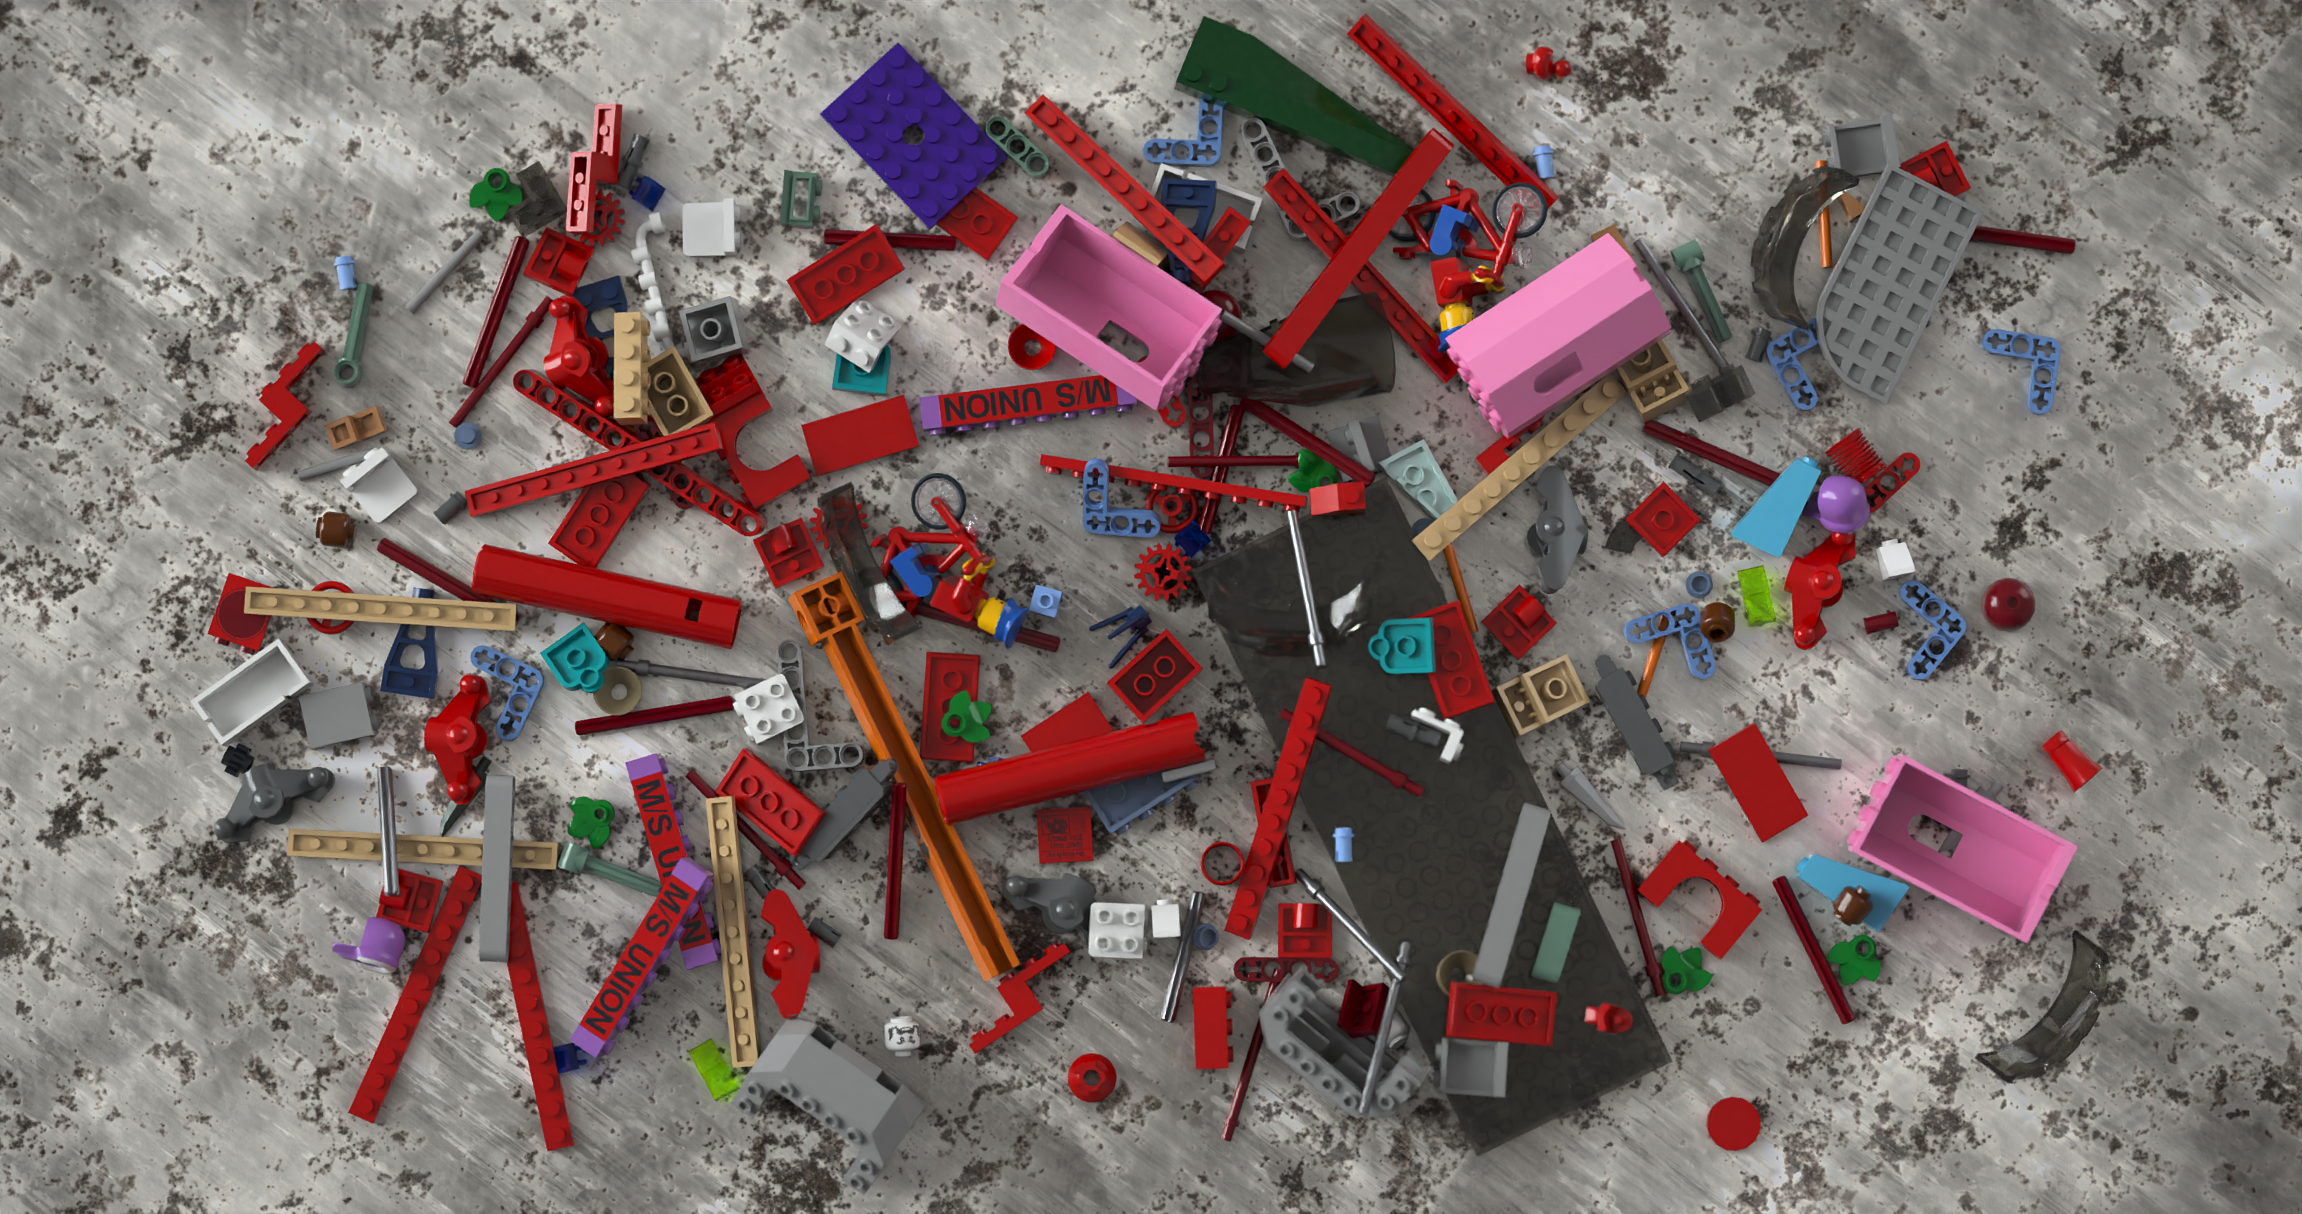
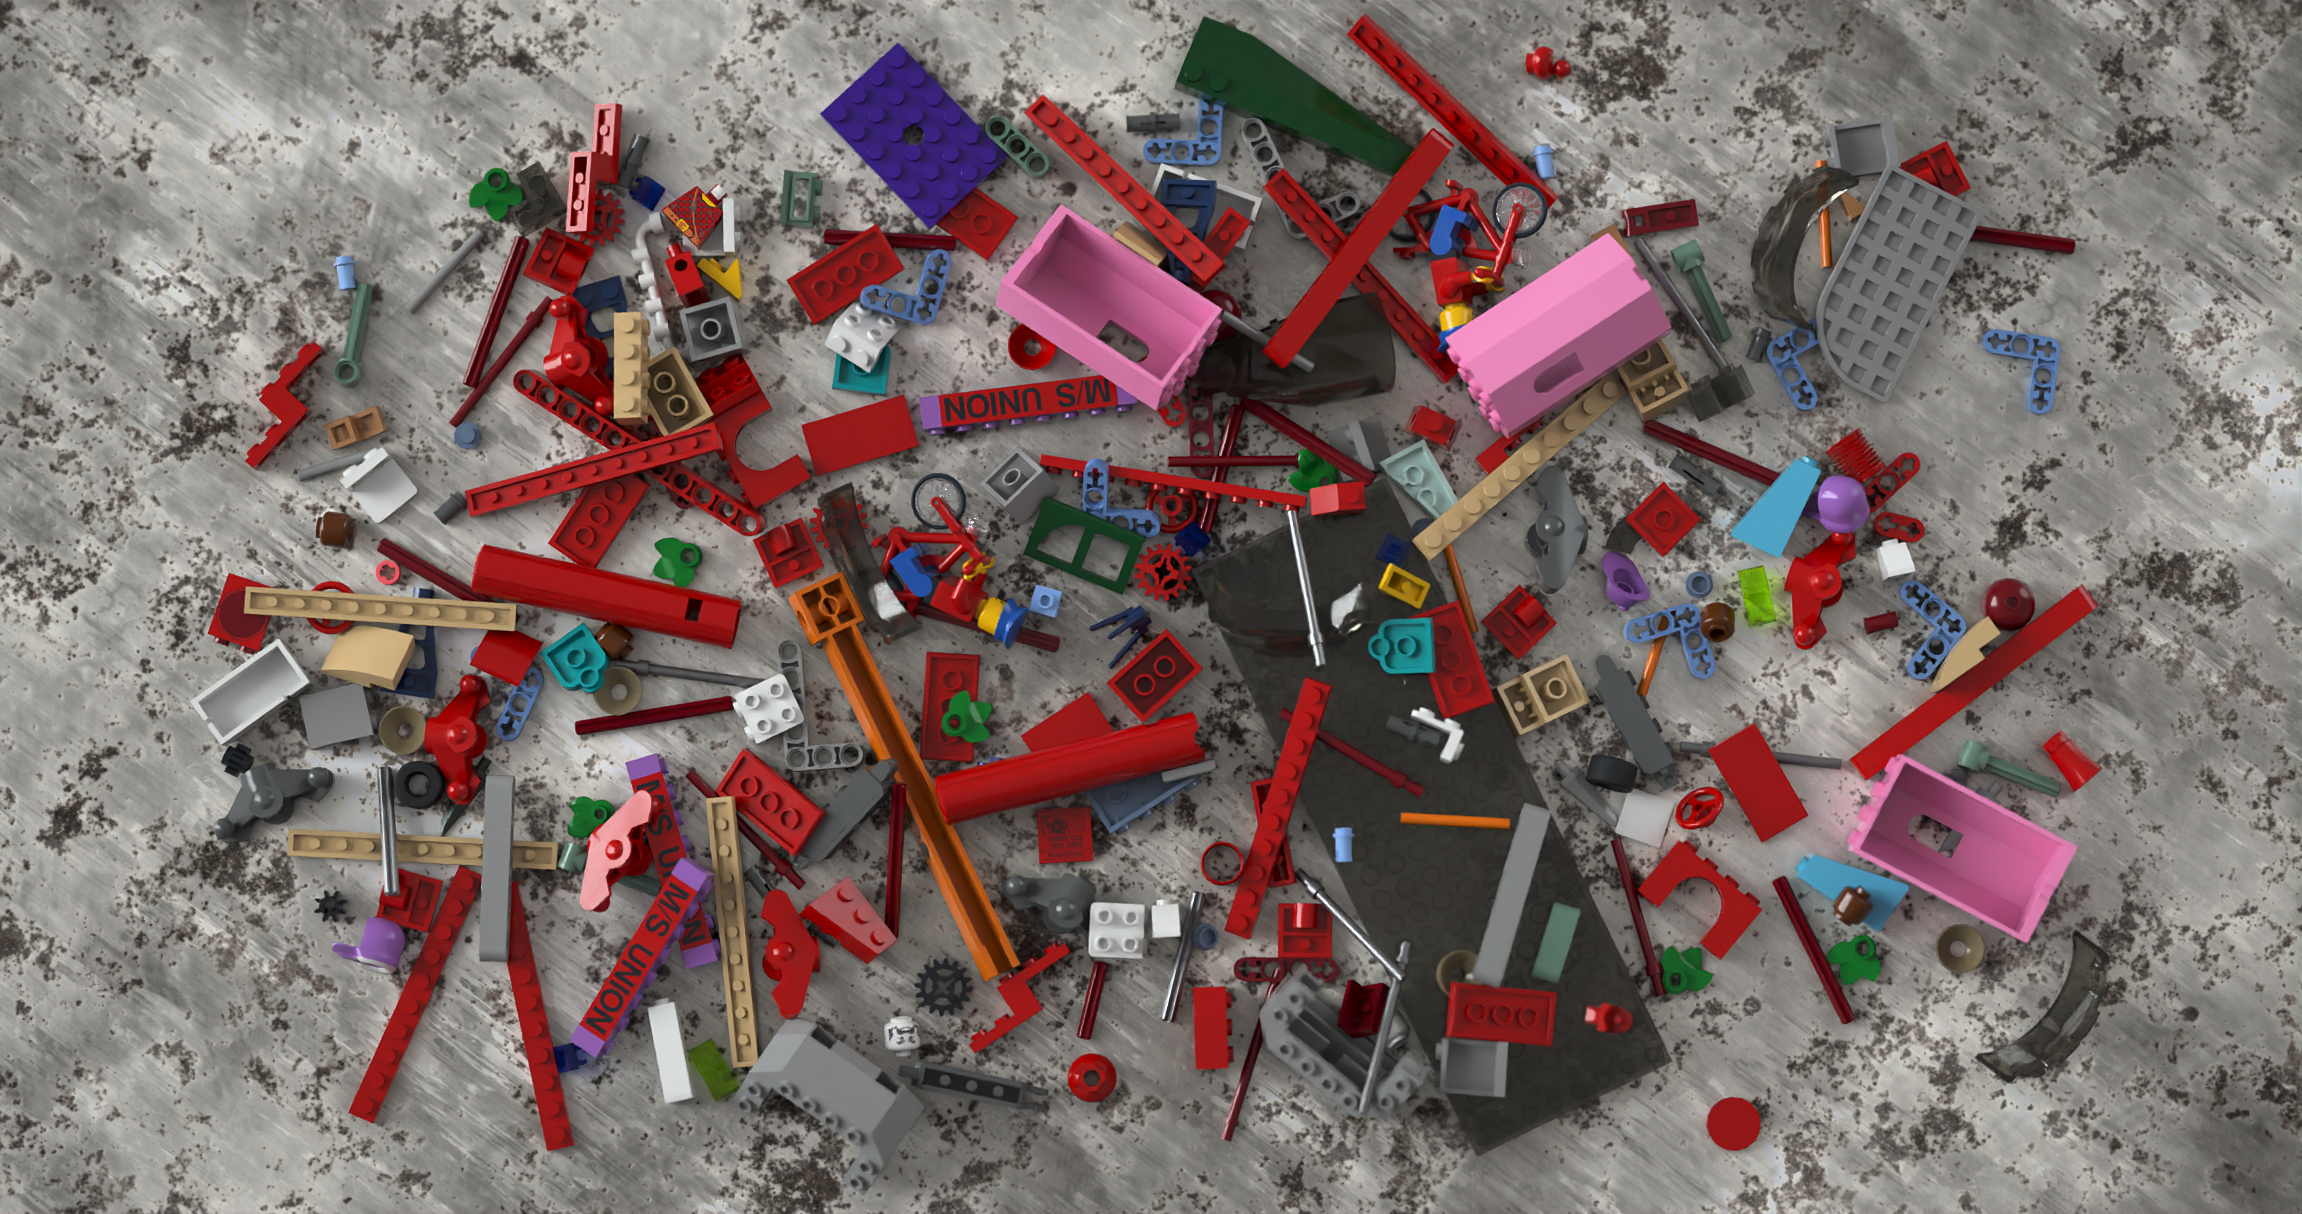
none -> black gear [314,890,348,923]
none -> tan slope [321,625,416,691]
none -> coral bush [376,560,401,585]
none -> dark tan piece [379,706,427,755]
none -> black tyre [394,760,445,810]
none -> red slope [470,629,543,687]
none -> piece [580,790,661,913]
none -> white slope [648,998,697,1103]
none -> green plate [652,537,703,587]
none -> torso [661,184,728,250]
none -> red torso [665,243,711,309]
none -> yellow slope [697,257,744,302]
none -> wedge [799,876,897,964]
none -> medium blue beam [860,249,951,325]
none -> dark grey hinge [898,1061,1049,1112]
none -> black gear [914,958,973,1017]
none -> light grey slope [980,447,1060,525]
none -> dark green window [1023,496,1146,595]
none -> dark red axle [1077,960,1108,1040]
none -> dark grey pin [1126,112,1180,134]
none -> clear blue tile [1375,533,1412,568]
none -> yellow slope [1378,563,1431,609]
none -> orange bar [1401,812,1510,829]
none -> red torso [1403,405,1460,452]
none -> black tyre [1586,754,1638,793]
none -> medium lavender piece [1602,551,1650,611]
none -> white sticker [1615,788,1675,848]
none -> dark red plate [1620,199,1699,238]
none -> red piece [1675,787,1724,830]
none -> red beam [1849,584,2099,781]
none -> red beam [1873,512,1925,543]
none -> tan slope [1931,616,2001,692]
none -> dark tan piece [1935,924,1985,973]
none -> sand green axle [1957,740,2062,798]

